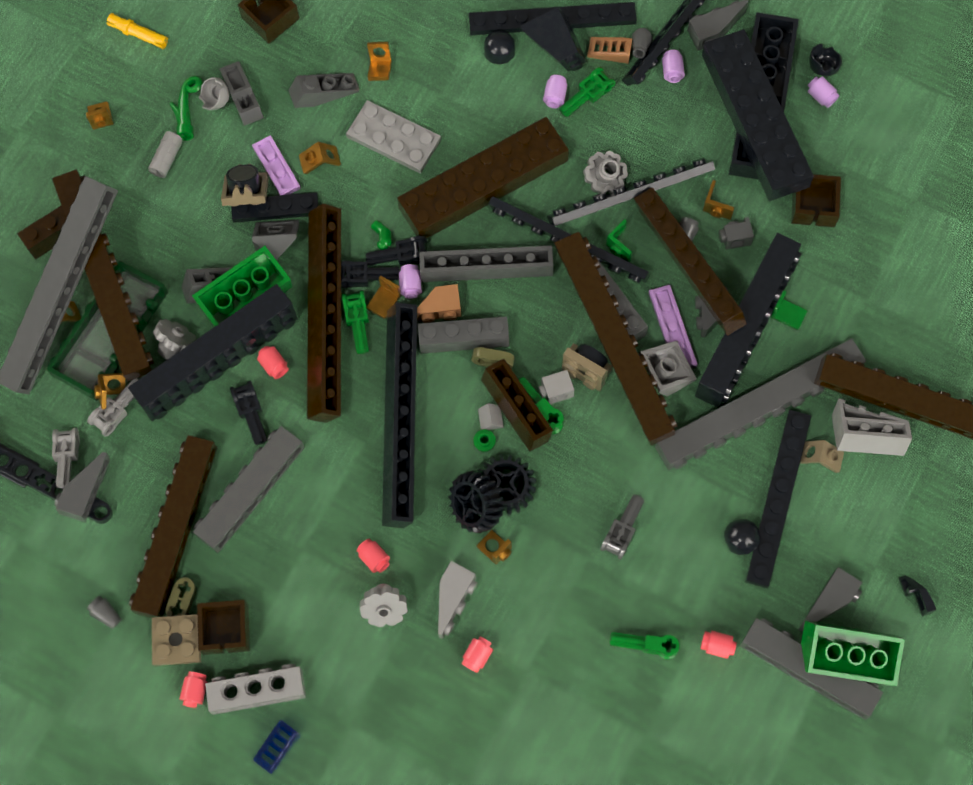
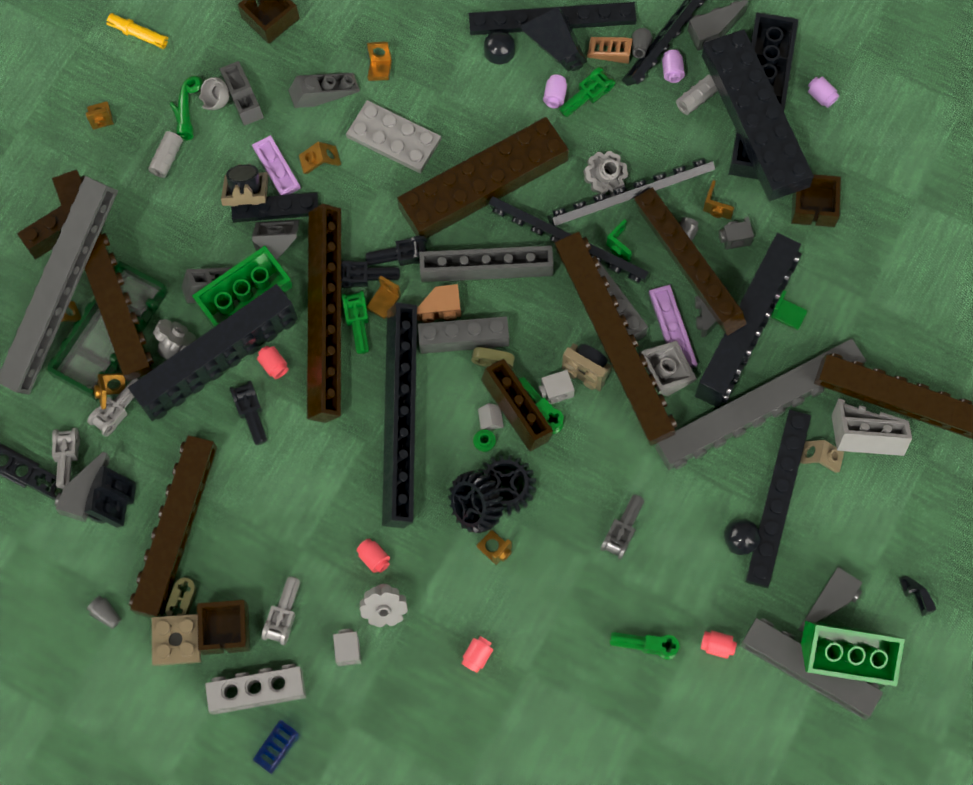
coral brick [179,671,208,708] -> none
dark grey brick [193,426,305,553] -> none
green arm [371,220,392,250] -> none
lavender brick [399,264,422,299] -> none
light grey slope [438,561,478,639] -> none
black hair [809,43,842,76] -> none
none -> black slope [84,466,136,528]
none -> light grey connector [261,577,300,646]
none -> light grey brick [333,629,361,666]
none -> light grey axle [676,75,718,115]

